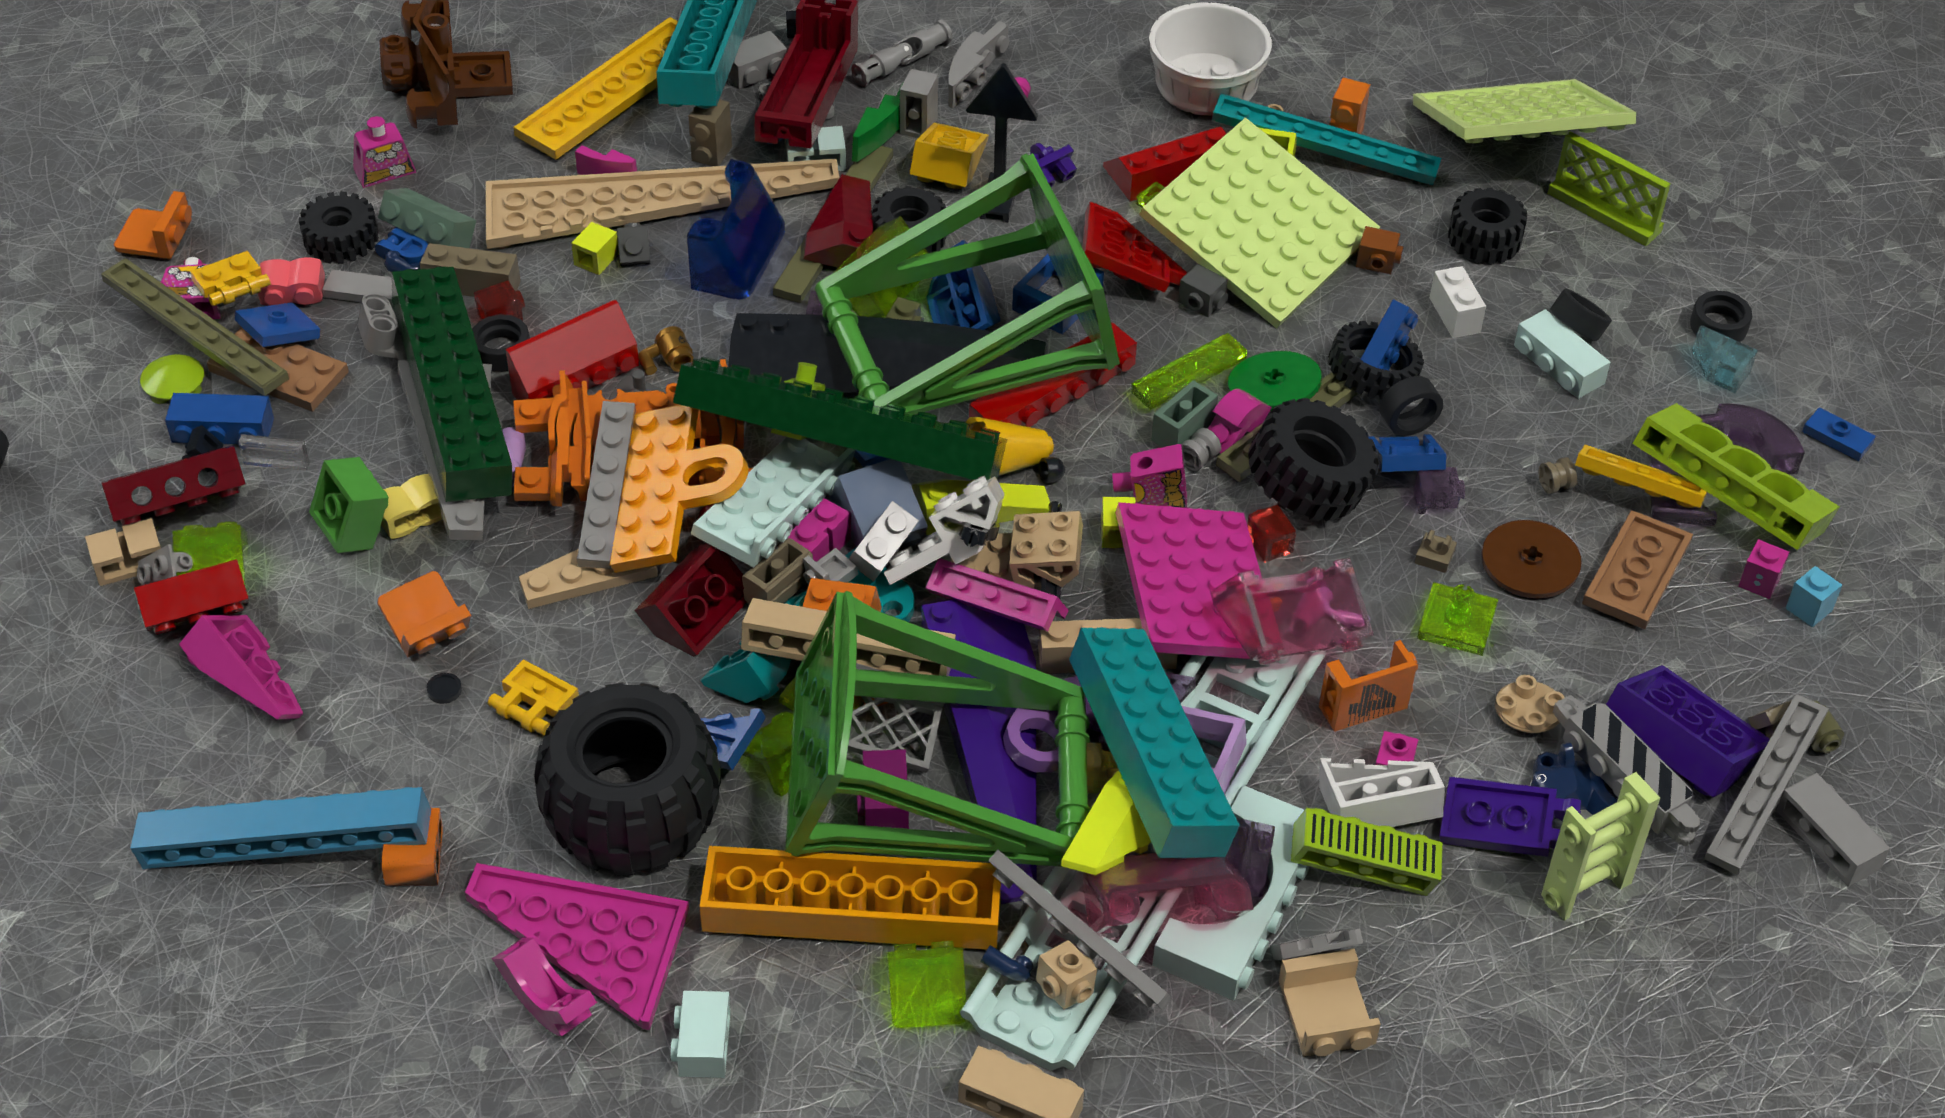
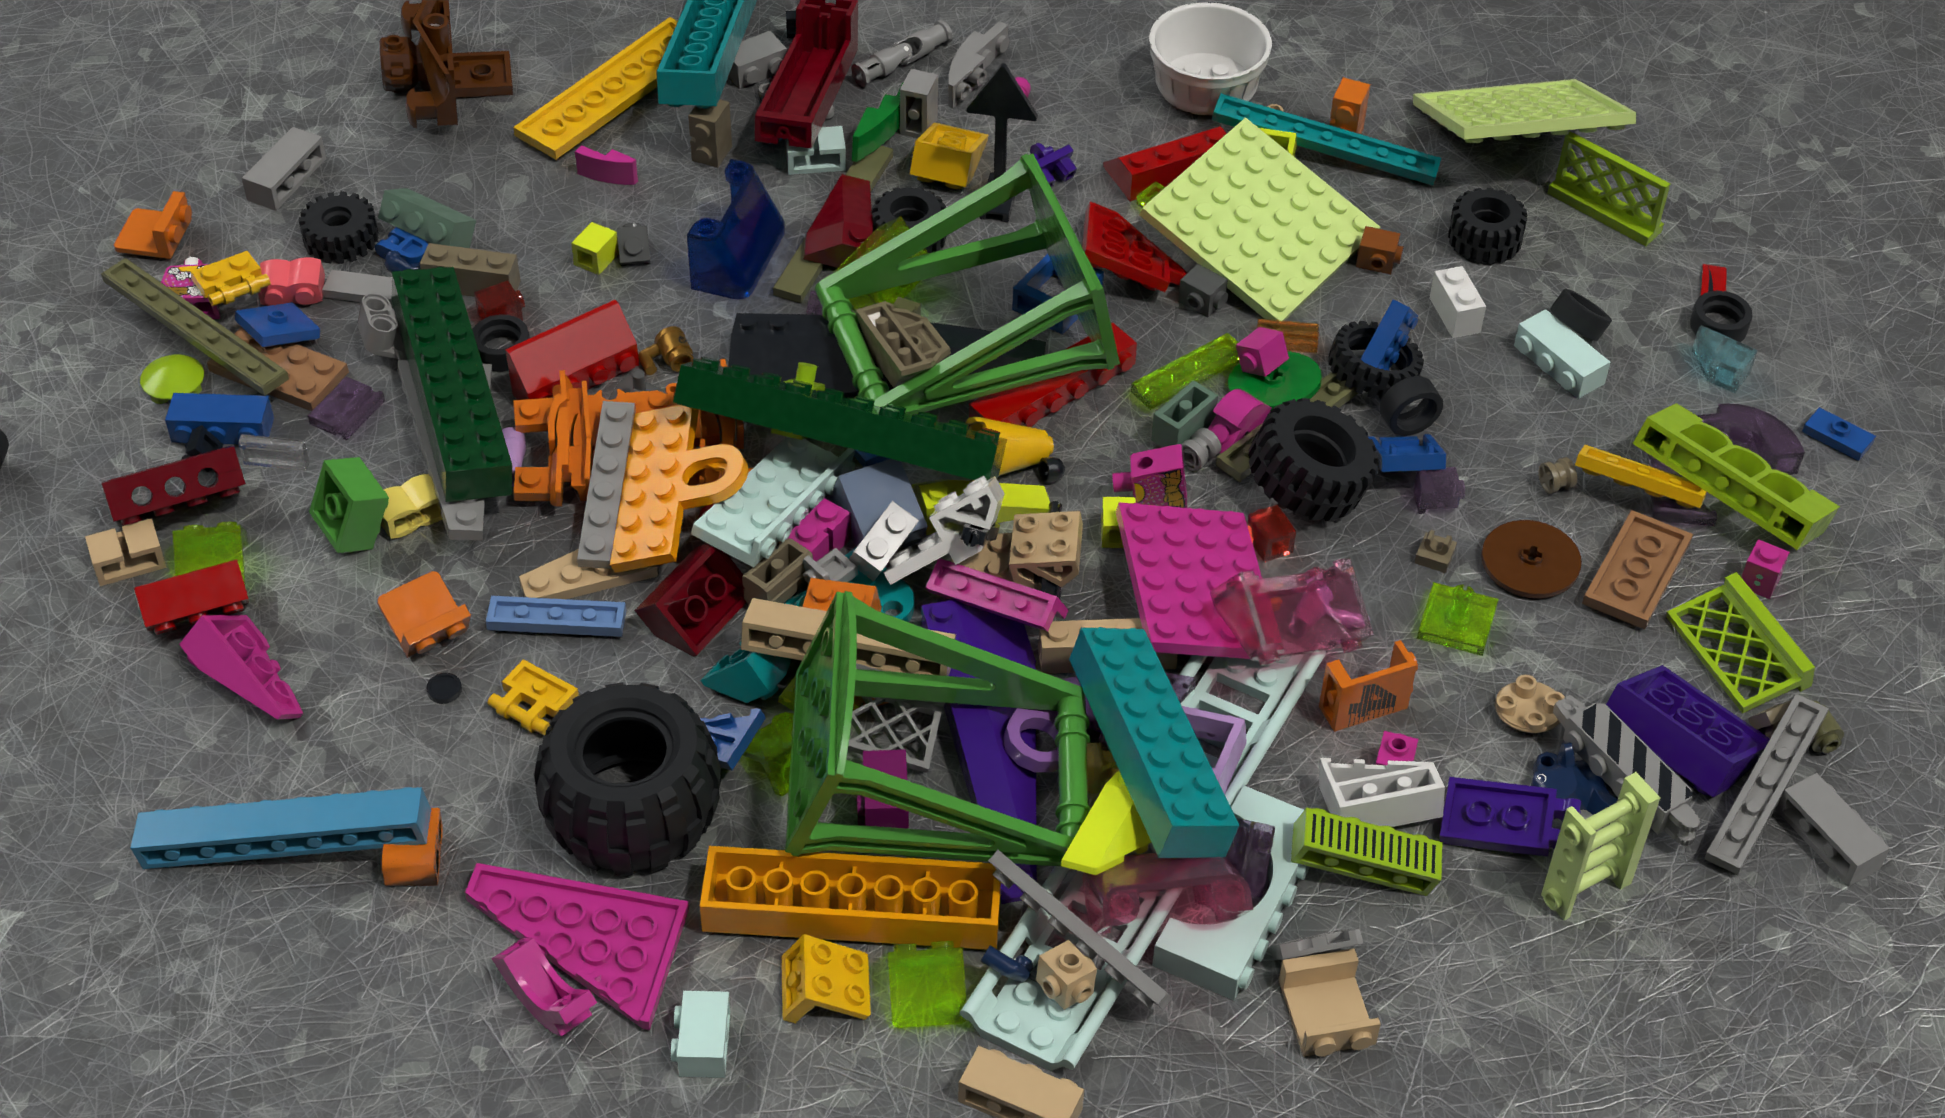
light grey hinge [137,544,193,585] -> none
torso [353,116,416,188] -> none
tan wing [486,159,839,249] -> none
blue wedge [926,240,1001,330] -> none
medium azure brick [1786,566,1842,627] -> none
none -> light grey brick [242,127,326,211]
none -> clear purple plate [308,377,385,440]
none -> medium blue plate [486,596,626,637]
none -> yellow bracket [781,934,871,1024]
none -> dark tan wedge [856,301,951,388]
none -> dark pink brick [1236,327,1289,377]
none -> clear orange tile [1257,319,1319,353]
none -> lime fence [1666,572,1815,713]
none -> red sticker [1701,264,1727,295]

